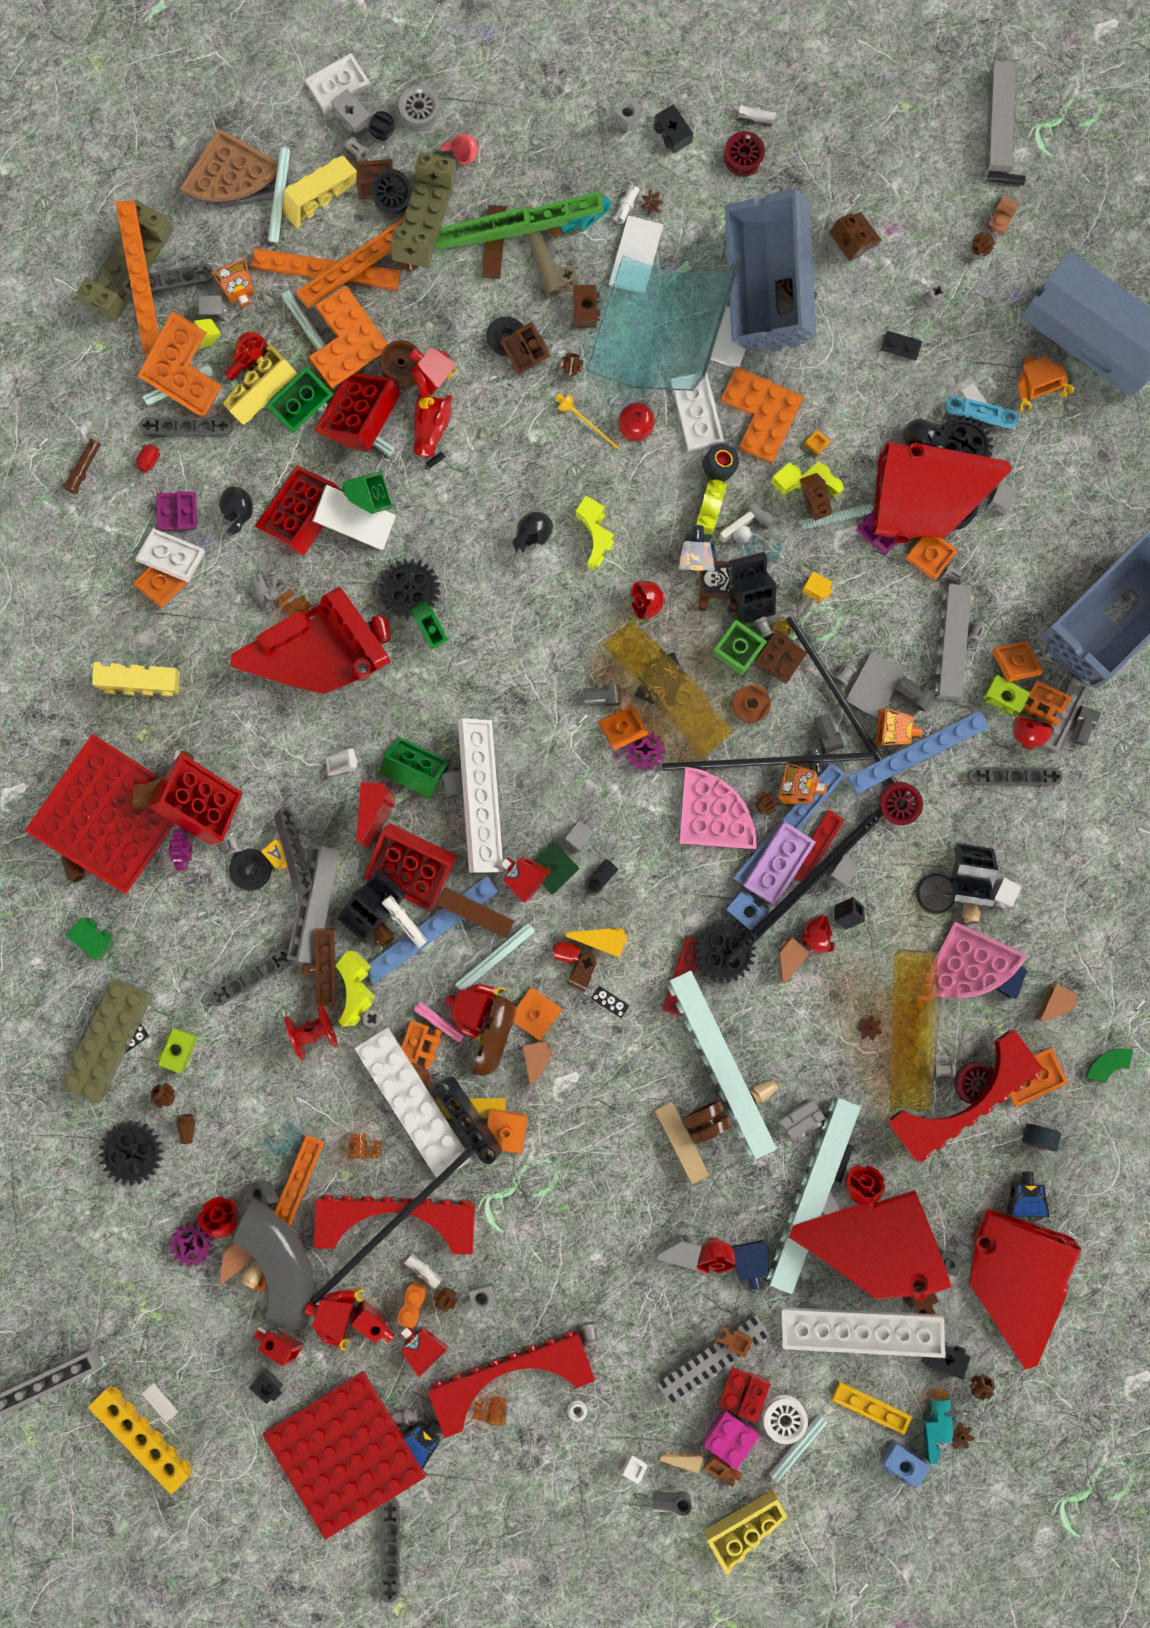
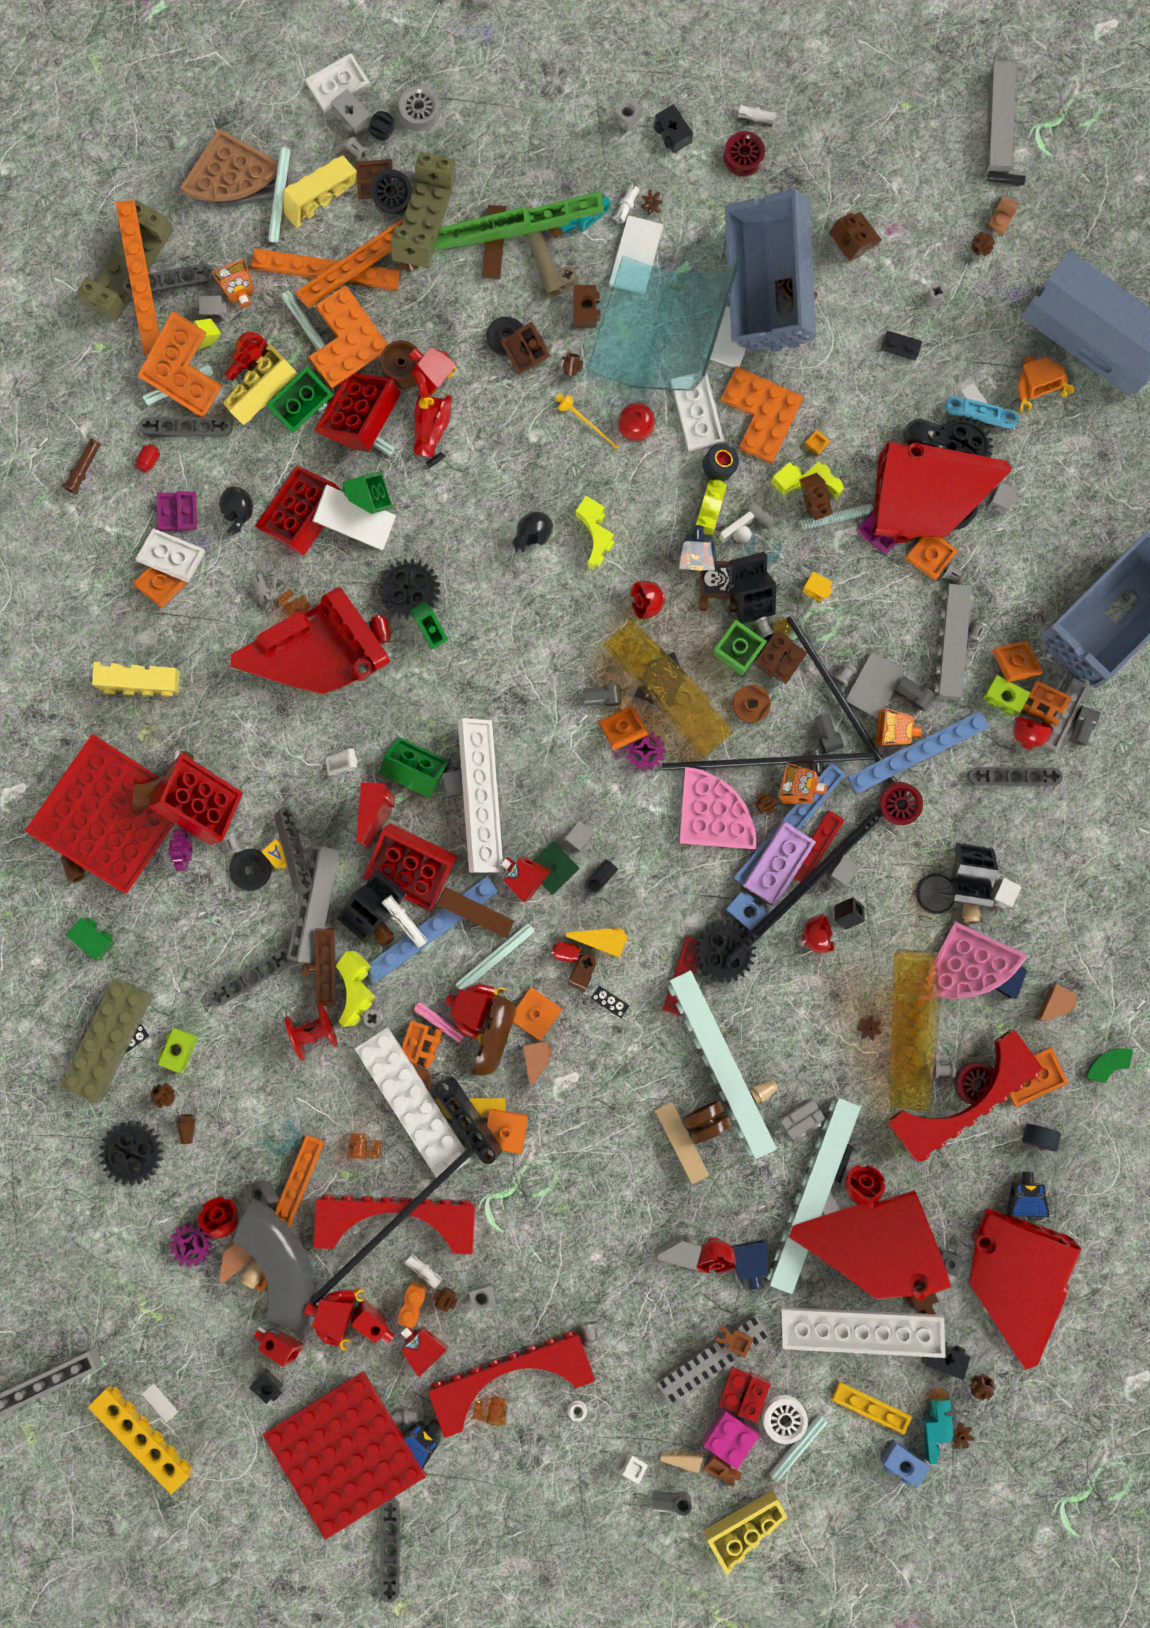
coral hat [440,134,478,165] -> none
nougat slope [778,938,810,983] -> none

